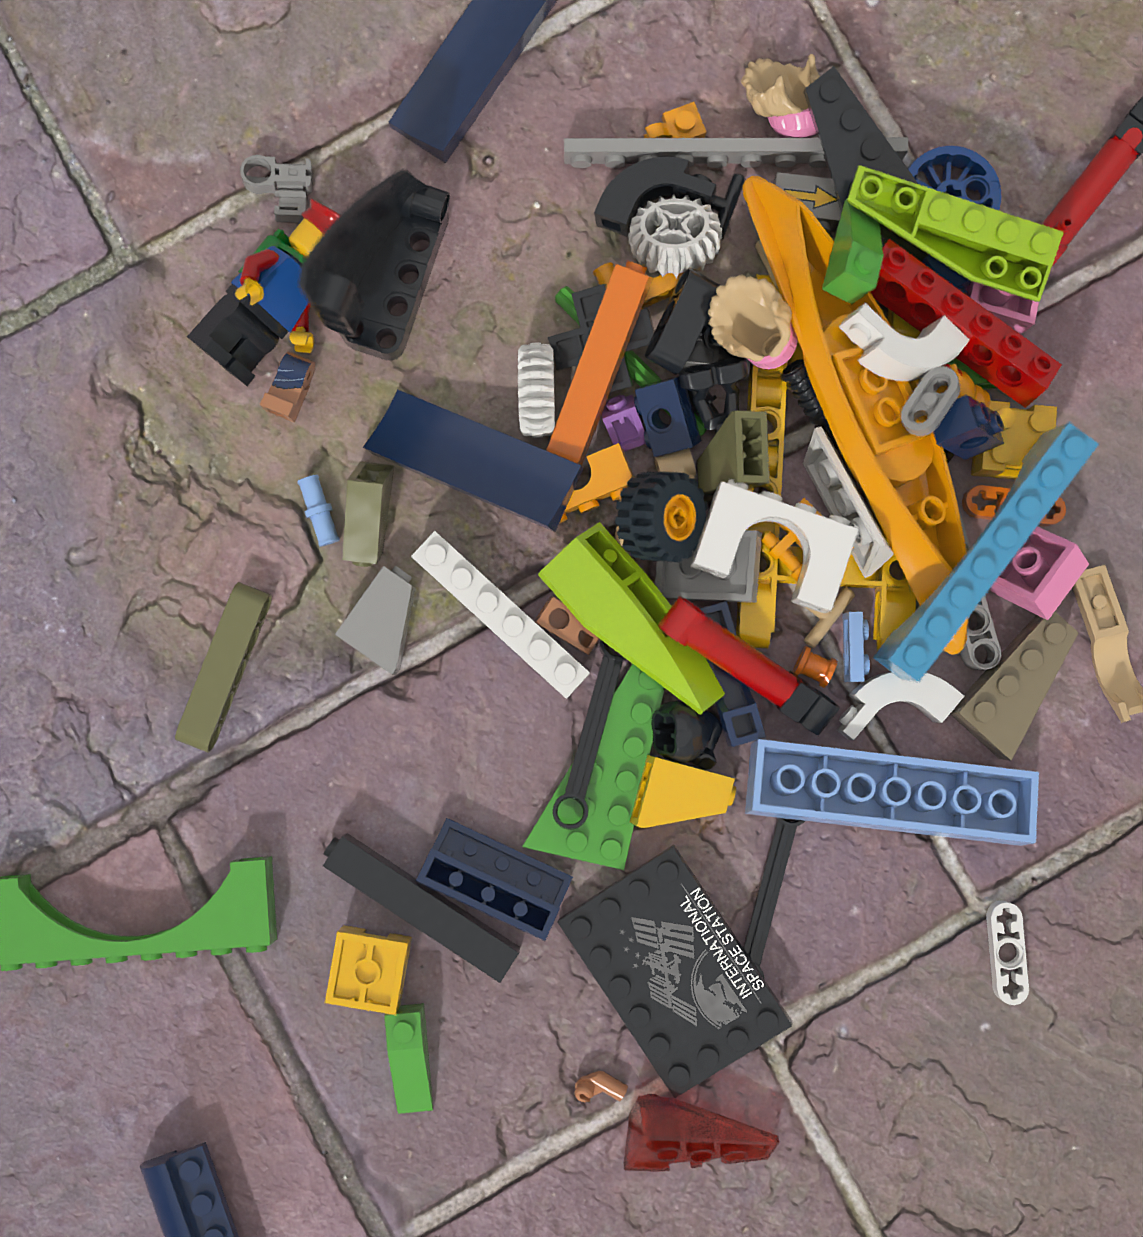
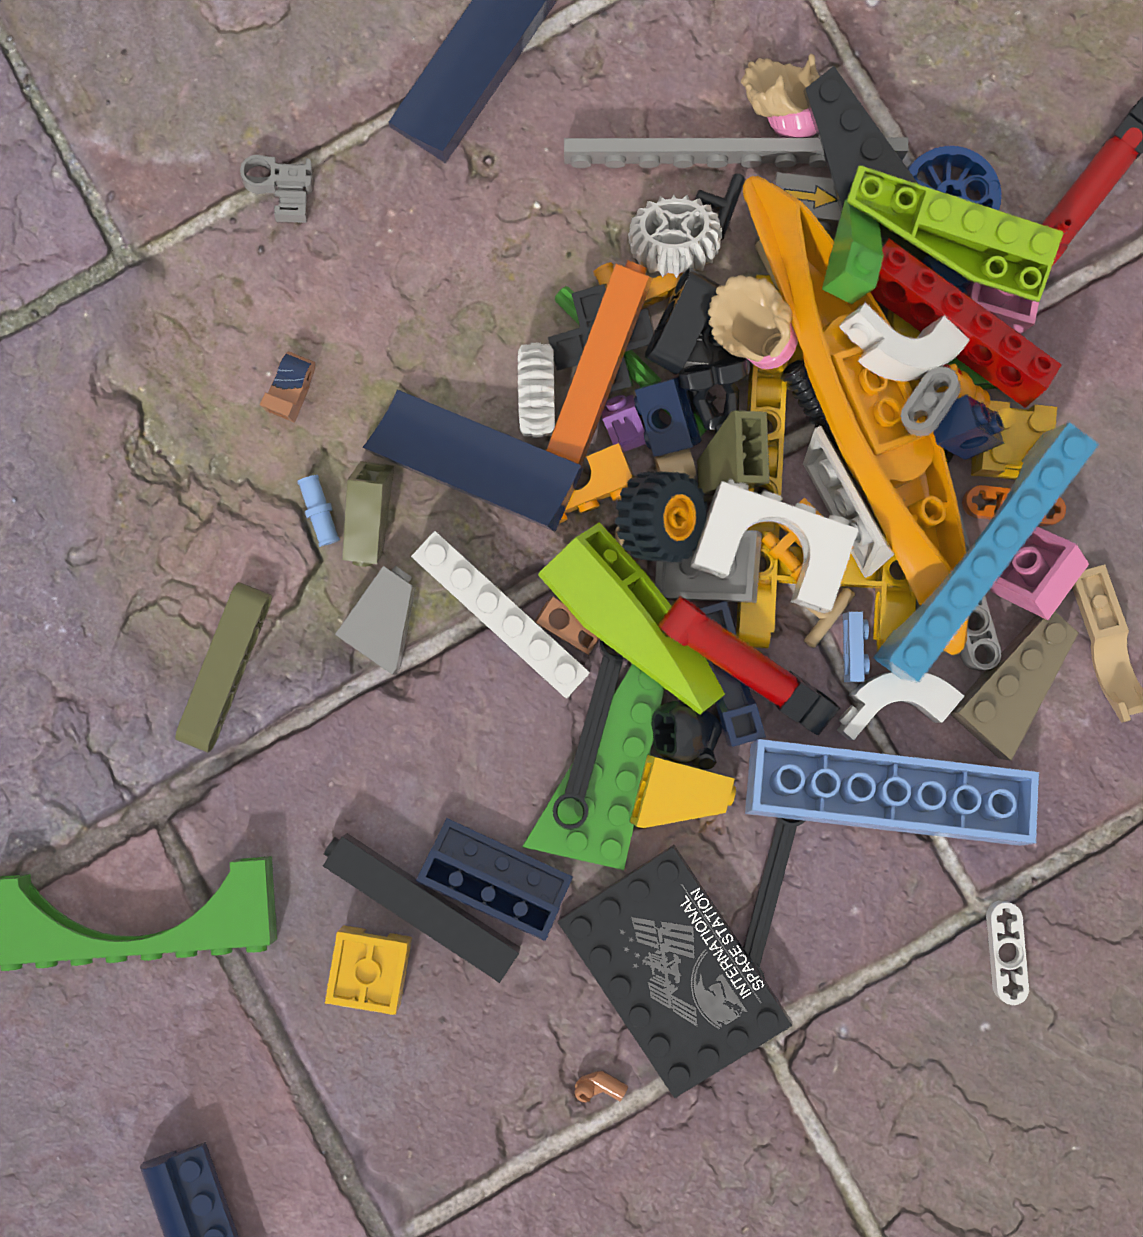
piece [187,198,340,387] -> none
black panel [298,169,450,361] -> none
bright green slope [384,1003,433,1114] -> none
black arch [594,157,716,237] -> none
clear red wedge [624,1094,779,1172] -> none
light orange plate [643,102,707,138] -> none
orange bush [793,646,838,688] -> none

